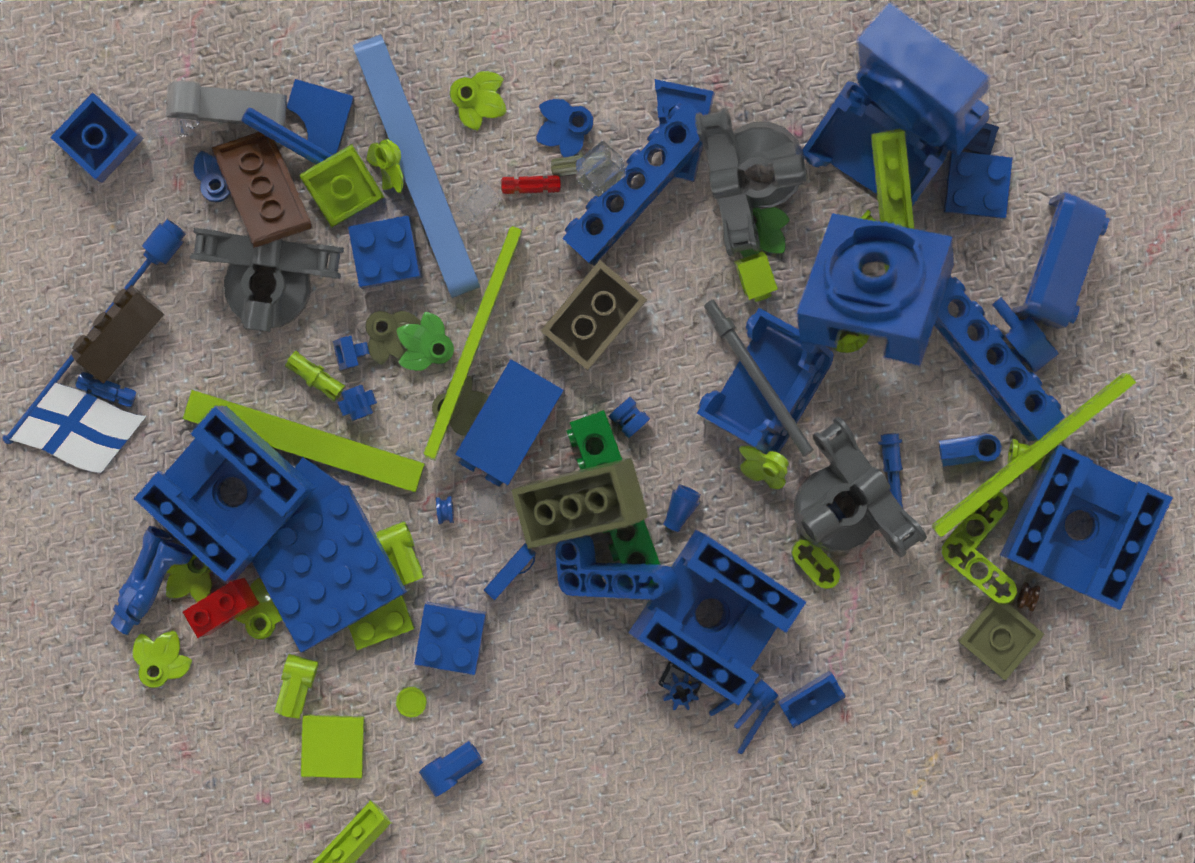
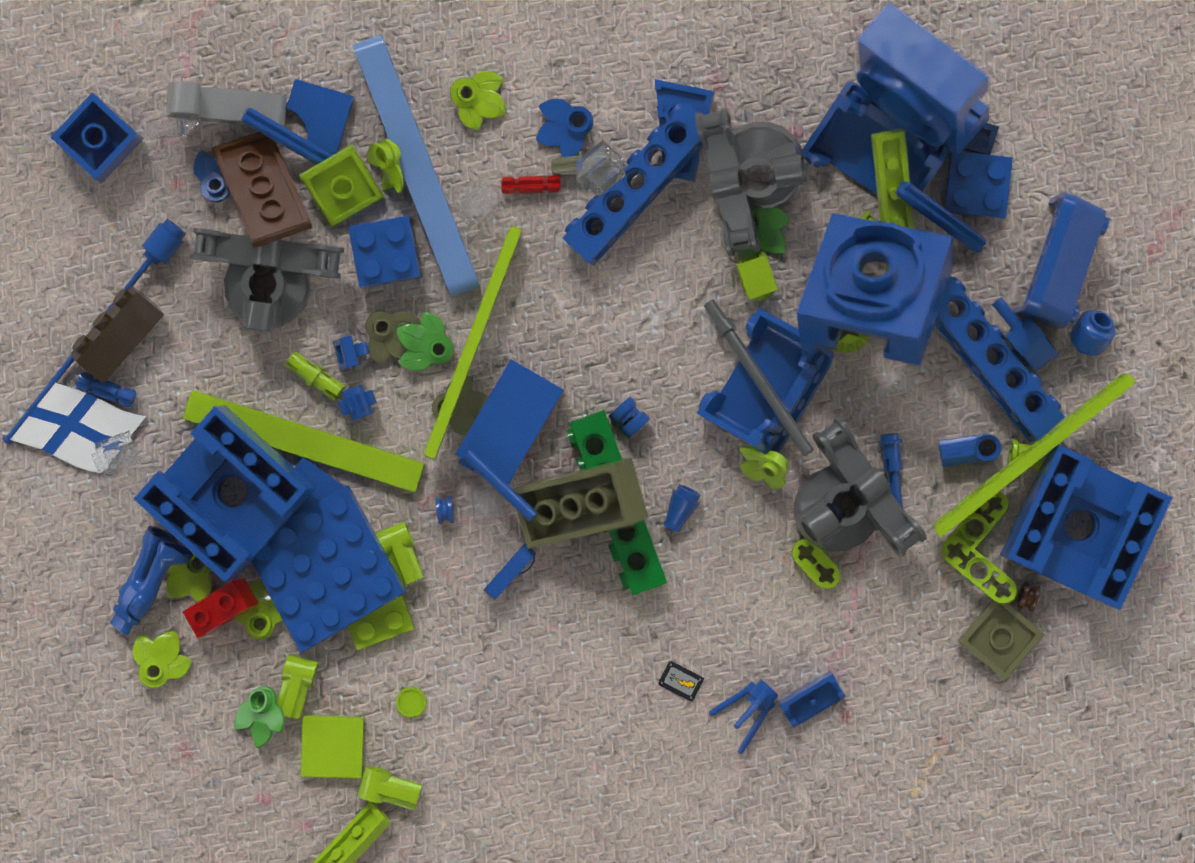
blue brick [414,601,487,675] -> none
blue piece [418,740,484,797] -> none
dark tan brick [541,260,647,371] -> none
blue beam [555,535,678,600] -> none
blue piece [628,530,806,706] -> none
blue gear [662,672,699,710] -> none
none -> clear brick [91,430,141,478]
none -> bright green plate [234,686,285,748]
none -> lime piece [357,766,423,811]
none -> blue bar [463,449,538,522]
none -> blue axle [896,181,986,252]
none -> blue head [1070,311,1116,356]

